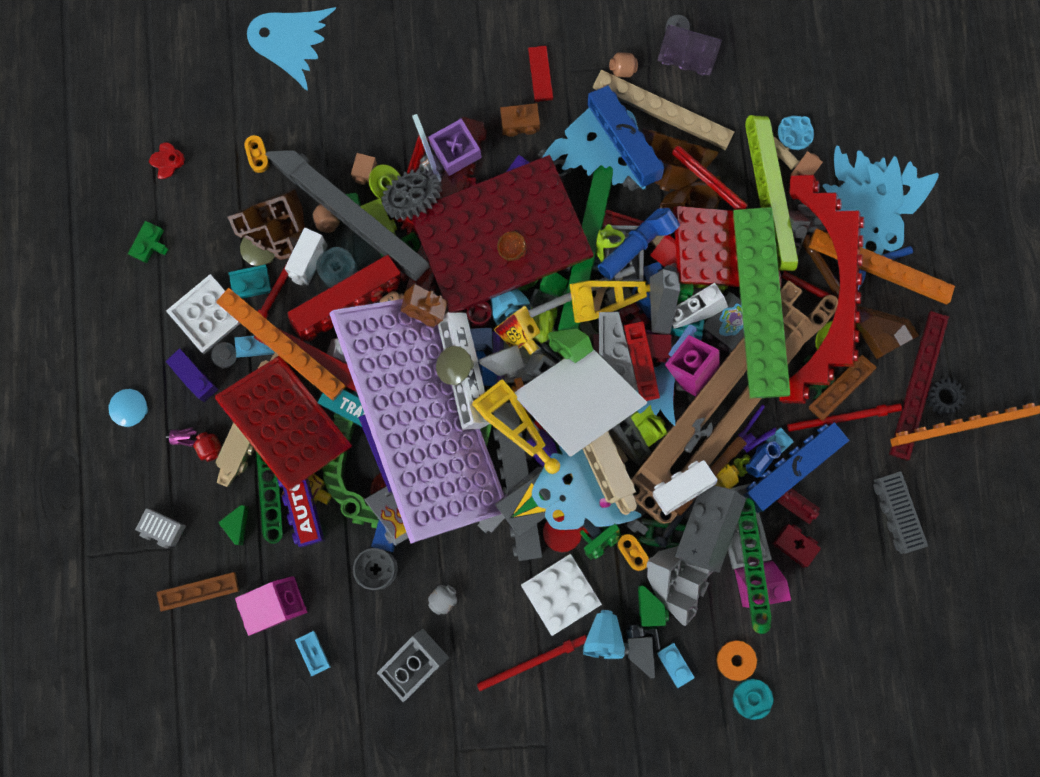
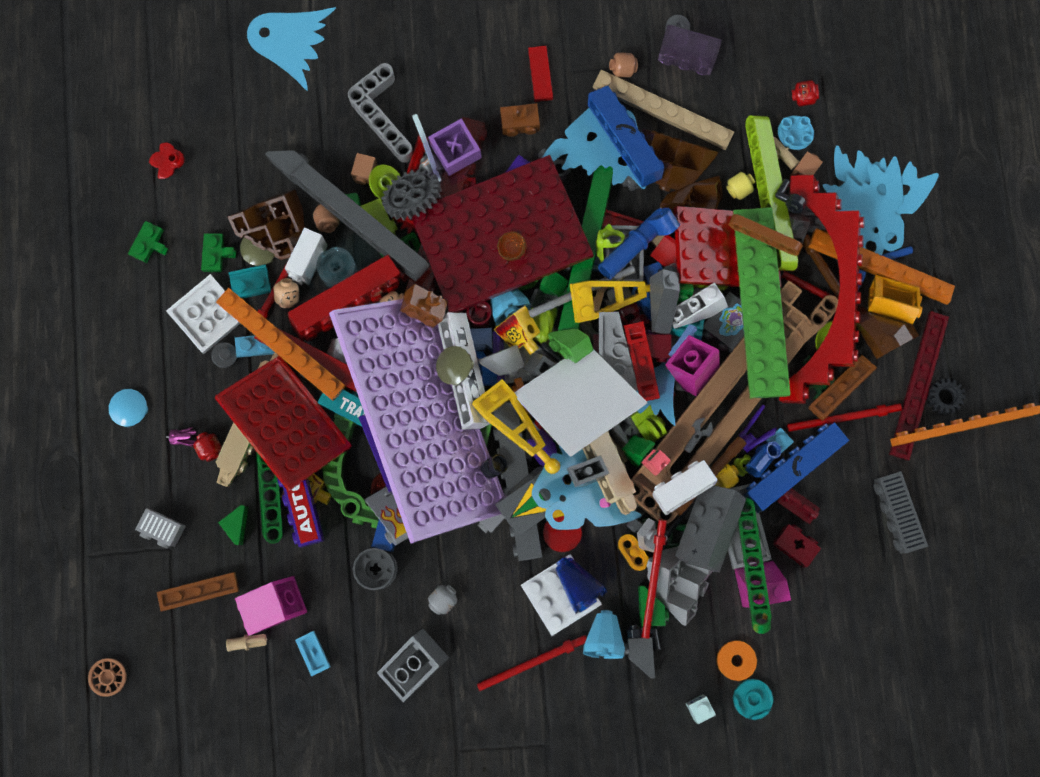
dark purple slope [165,348,218,402] -> none
light orange plate [244,135,269,173] -> none
green plate [580,518,621,560] -> none
medium azure plate [657,643,695,688] -> none
red axle [672,146,748,210] -> none
none -> nougat wheel [88,658,127,697]
none -> green plate [201,233,236,272]
none -> tan axle [226,634,267,652]
none -> light nougat head [274,278,299,308]
none -> light grey beam [348,63,413,163]
none -> black wheel [481,454,508,479]
none -> clear blue cone [555,557,607,614]
none -> dark grey slope [567,455,609,487]
none -> green slope [622,436,655,470]
none -> light grey slope [637,518,668,552]
none -> coral leg [641,449,670,476]
none -> red bar [641,519,667,639]
none -> light aqua brick [686,694,716,724]
none -> light yellow head [726,172,755,200]
none -> dark orange beam [728,214,803,256]
none -> black plate [775,179,807,213]
none -> red head [792,80,819,106]
none -> light orange window [868,275,923,324]

